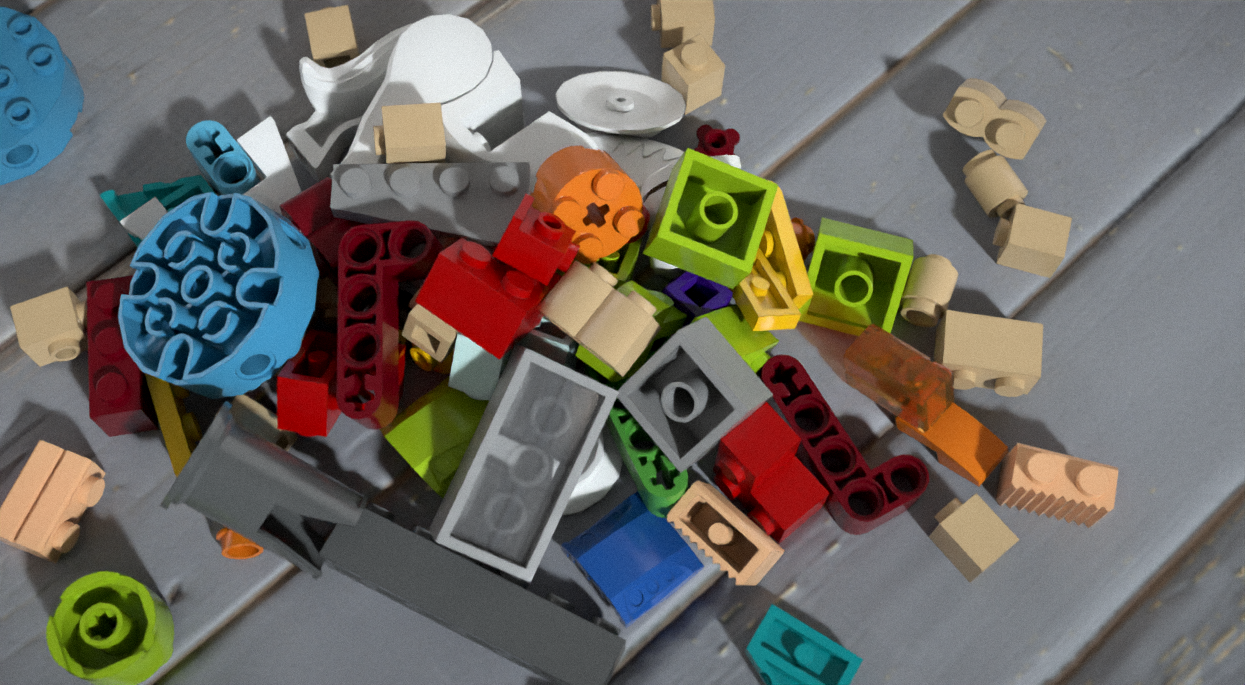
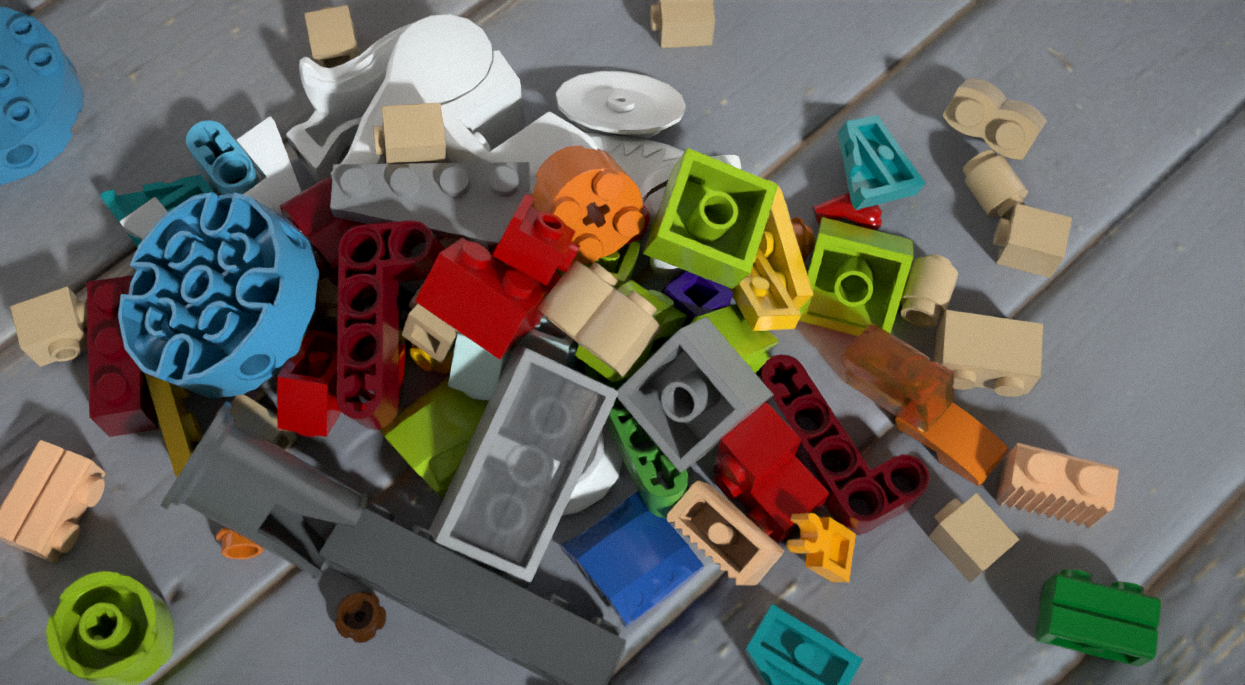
tan brick [661,34,725,115] -> none
dark red plate [694,124,740,157] -> none
none -> reddish brown plate [335,591,386,643]
none -> light orange plate [787,513,856,582]
none -> red arm [812,193,882,231]
none -> teal wing [837,115,926,210]
none -> green brick [1035,569,1161,667]

